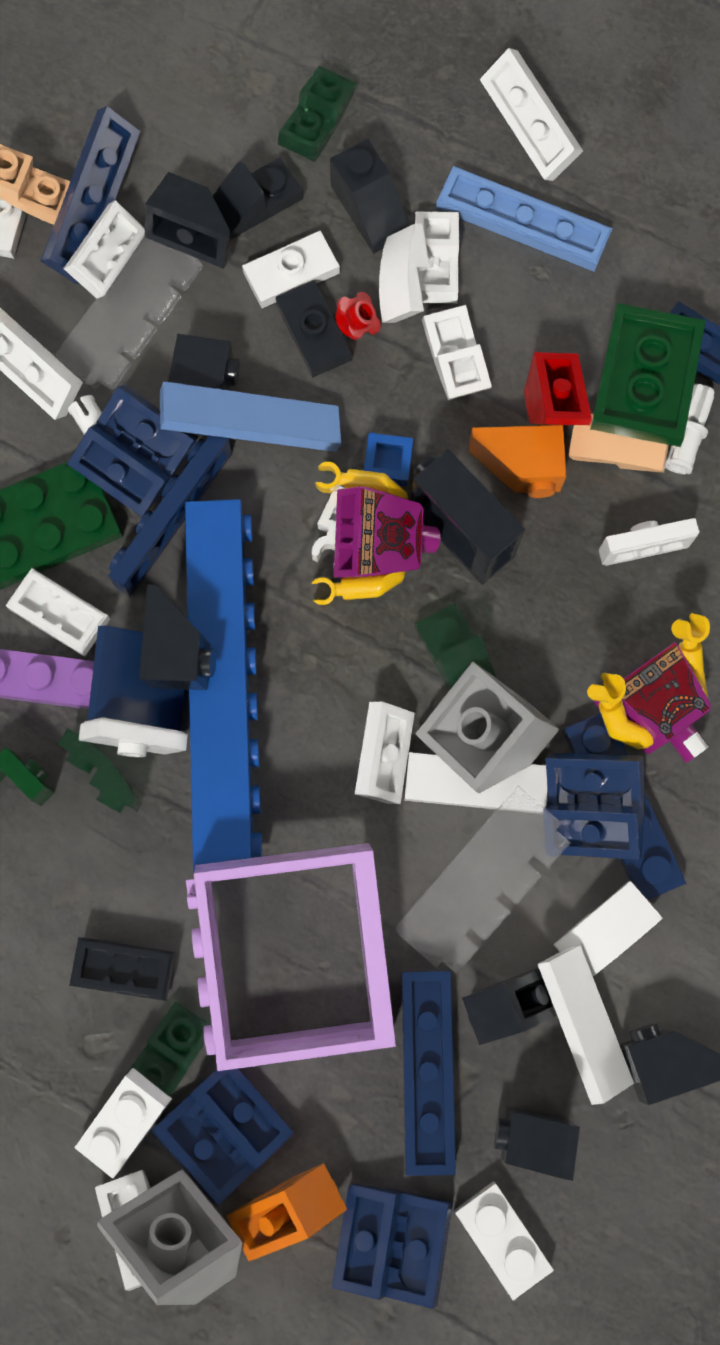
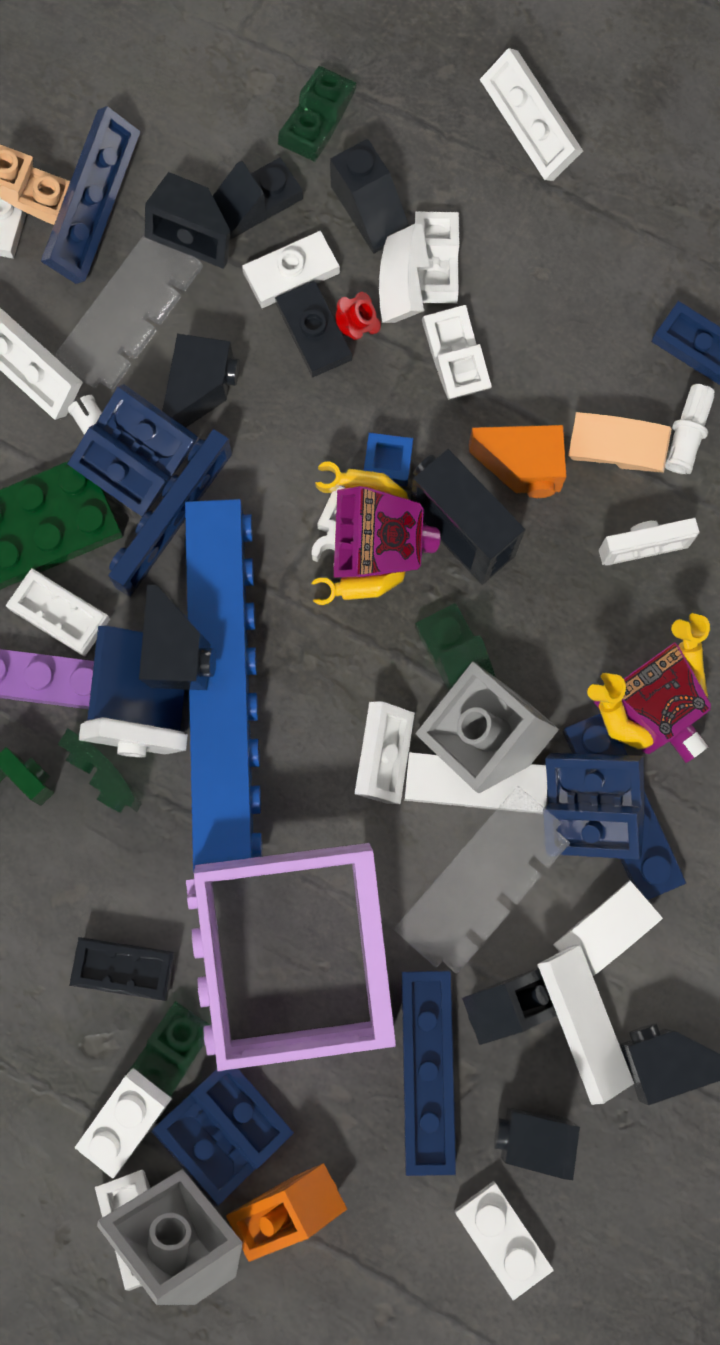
white plate [64,200,145,299] -> none
medium blue tile [160,381,341,452] -> none
dark blue slope [332,1183,453,1309] -> none
medium blue tile [436,166,613,272] -> none
red slope [524,352,592,426] -> none
dark green plate [590,303,706,447] -> none

